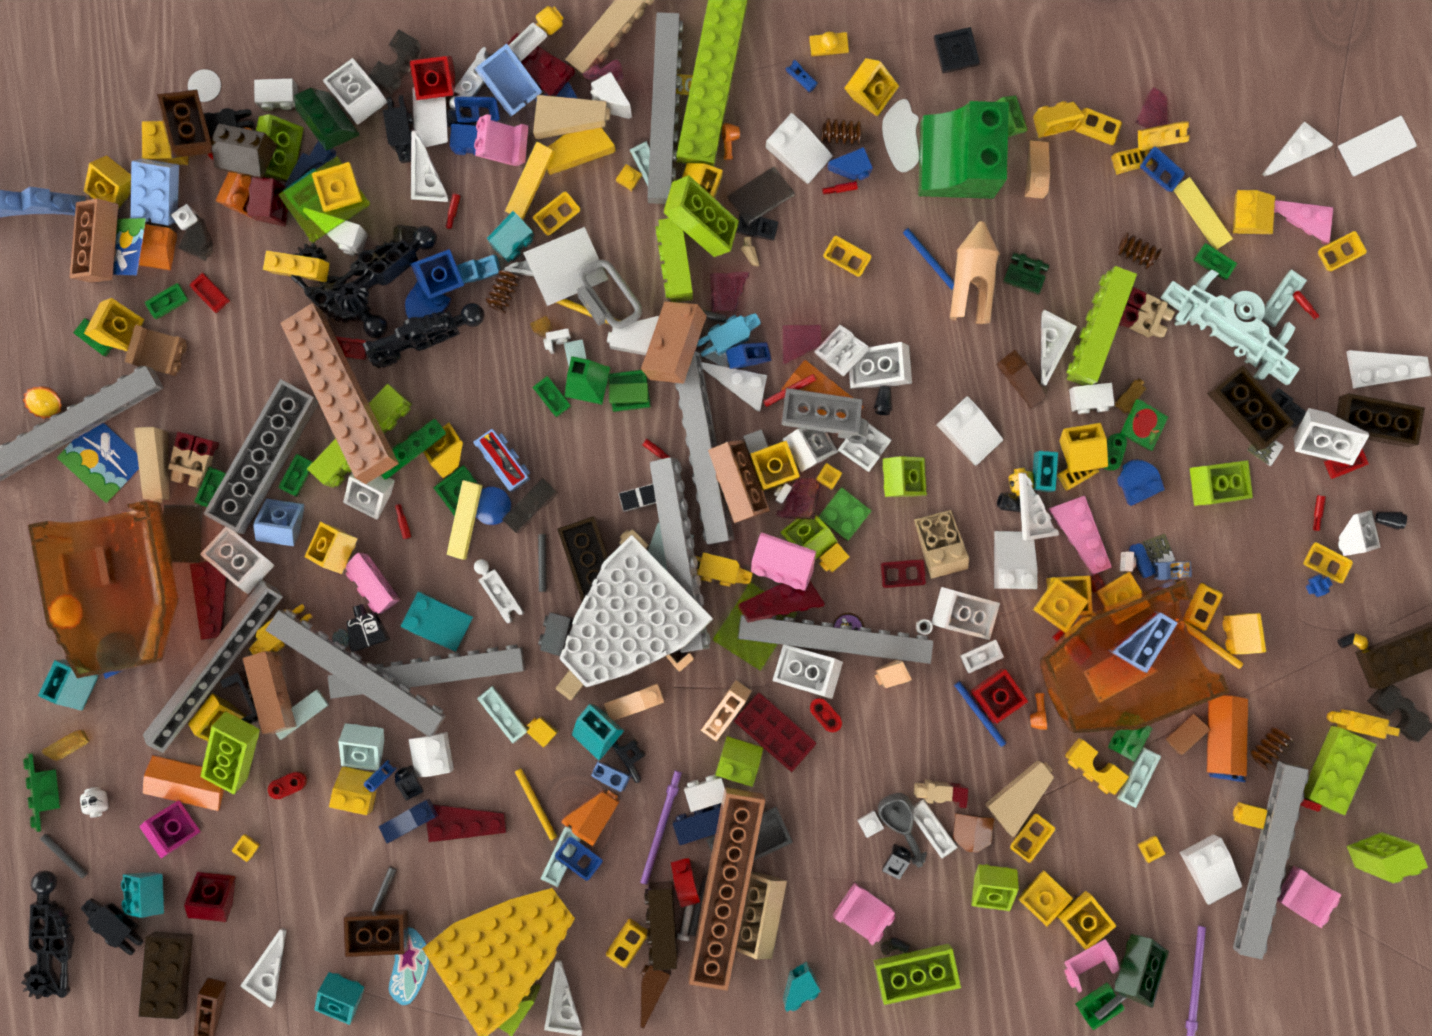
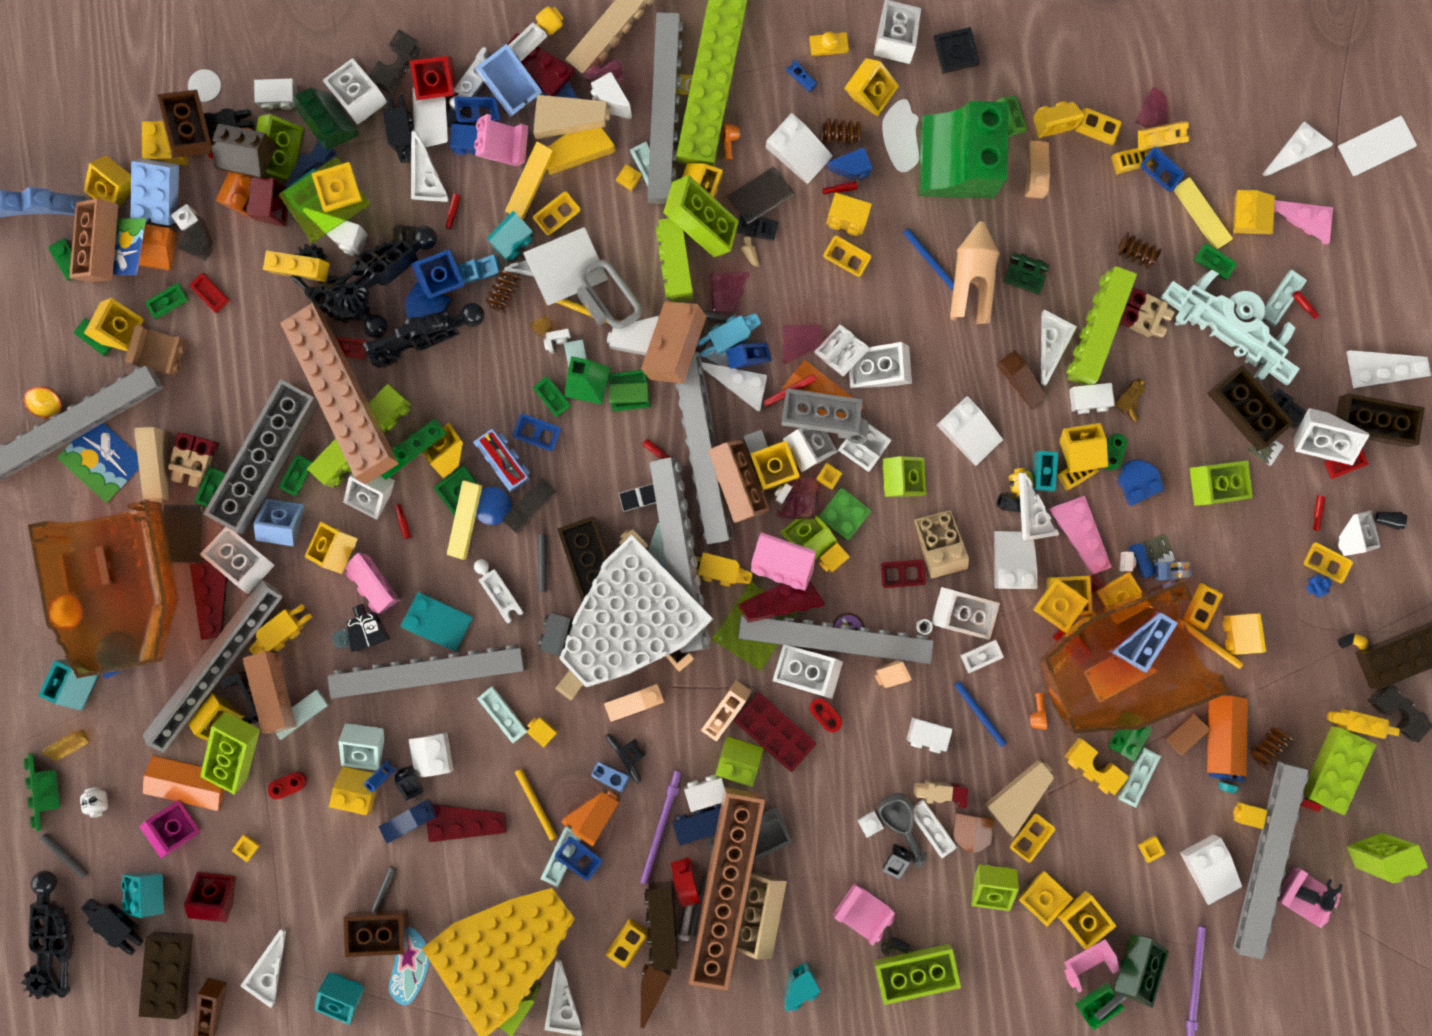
light grey brick [266,609,446,737] -> none
teal slope [572,704,624,760] -> none
black cone [873,386,892,416] -> none
red brick [970,668,1029,724] -> none
tile [1120,399,1168,451] -> none
yellow piece [1318,231,1367,271] -> none
none -> green plate [47,238,72,281]
none -> blue piece [513,414,561,451]
none -> yellow brick [826,193,872,236]
none -> white slope [874,0,921,64]
none -> white brick [906,717,952,754]
none -> teal tile [1218,780,1239,793]
none -> black bar [1295,879,1342,912]

